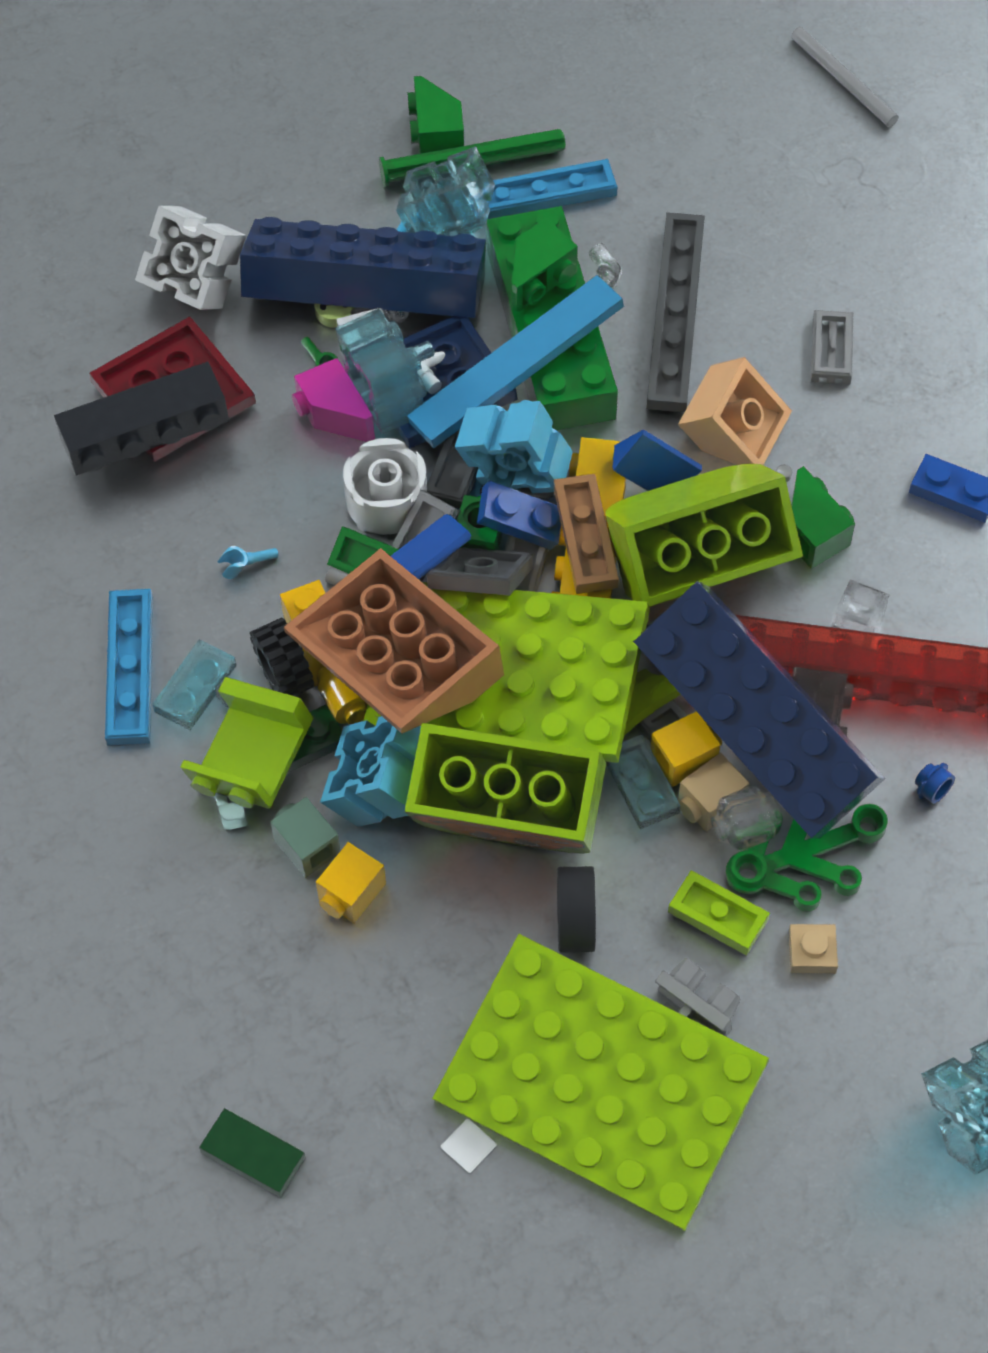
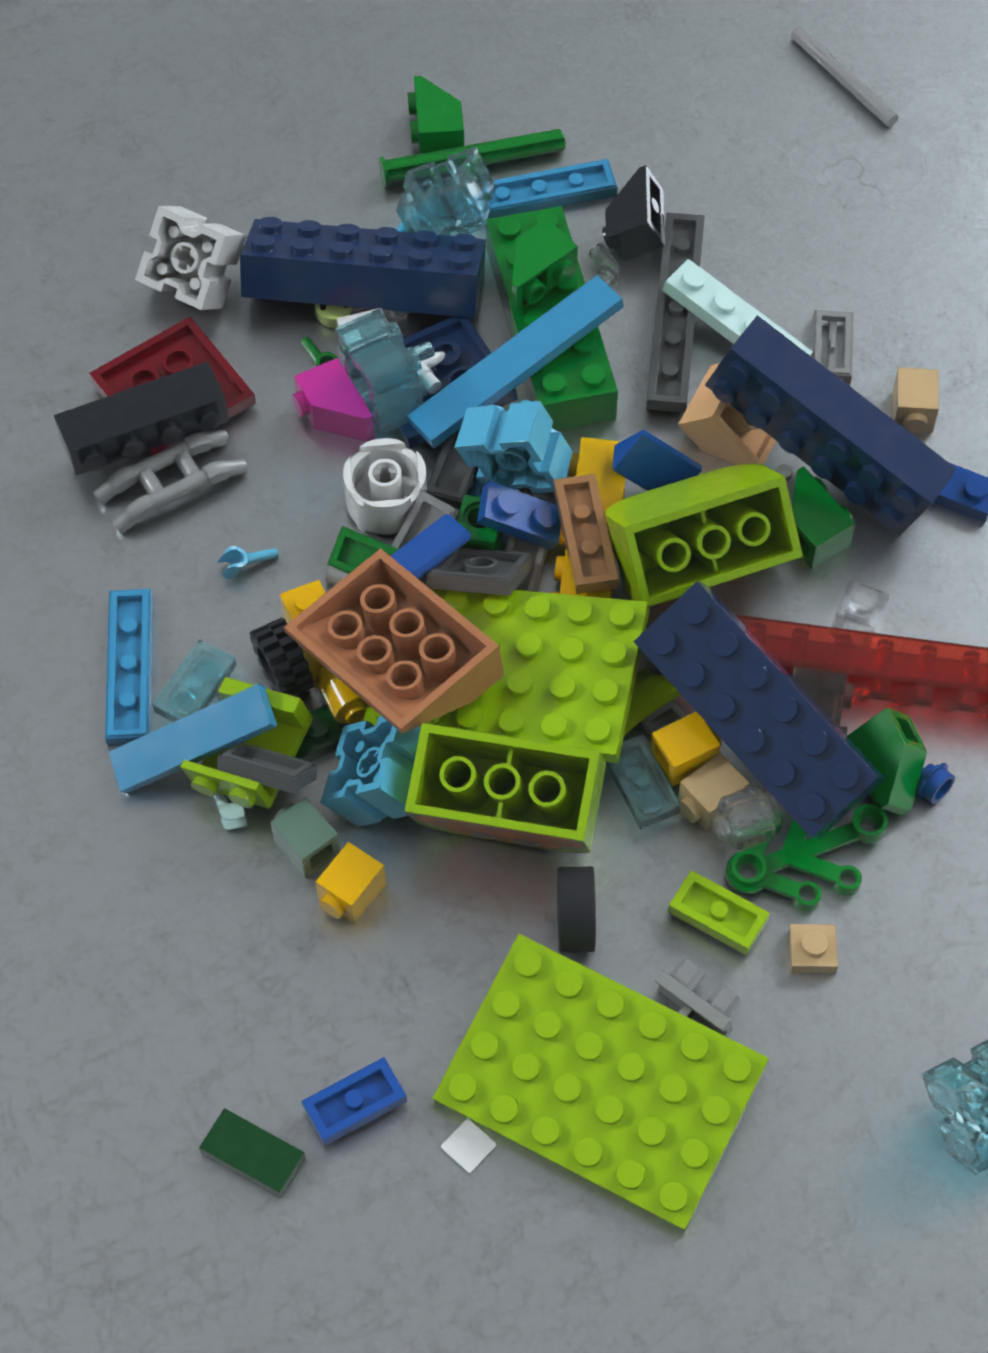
none -> light grey piece [94,430,247,534]
none -> dark azure tile [109,684,277,794]
none -> dark grey tile [217,742,317,794]
none -> blue plate [301,1057,407,1147]
none -> black slope [602,165,665,261]
none -> light aqua plate [662,259,813,356]
none -> dark blue brick [705,315,957,536]
none -> green slope [847,707,927,816]
none -> tan brick [893,367,939,434]

